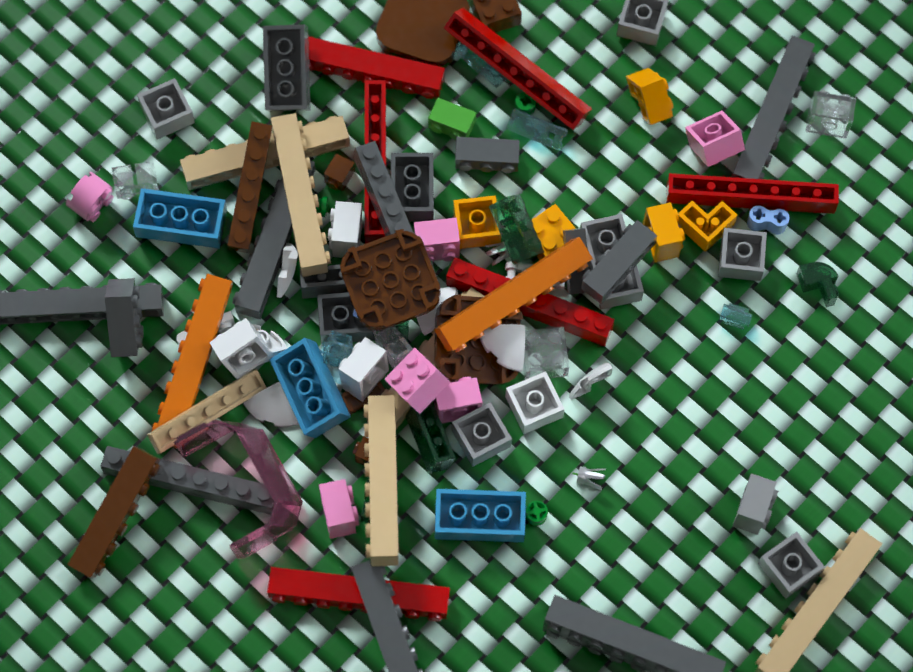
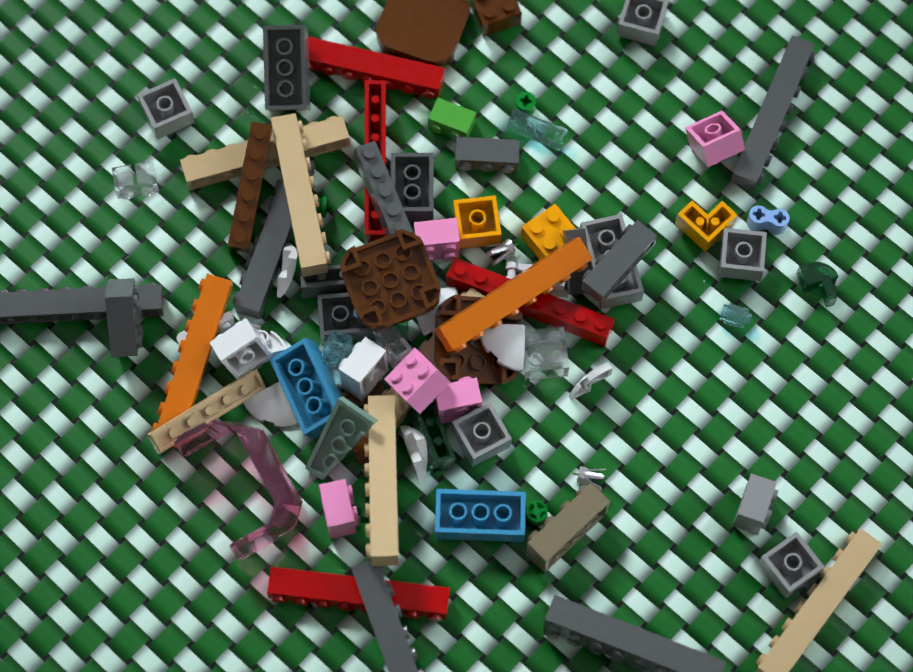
bright pink brick [66,172,114,222] -> none
reddish brown brick [68,446,161,578] -> none
dark grey brick [101,446,279,516] -> none
dark azure brick [133,188,227,249] -> none
reddish brown brick [324,154,355,191] -> none
white brick [328,201,363,258] -> none
red brick [443,8,592,130] -> none
clear light blue plate [456,44,507,88] -> none
clear green brick [489,193,544,265] -> none
white brick [505,371,564,434] -> none
light orange brick [626,68,674,125] -> none
light orange brick [643,202,685,263] -> none
red brick [666,173,839,214] -> none
clear brick [805,91,856,139] -> none
none -> sand green wing [305,396,378,480]
none -> white brick [400,425,428,482]
none -> dark tan brick [526,483,610,573]

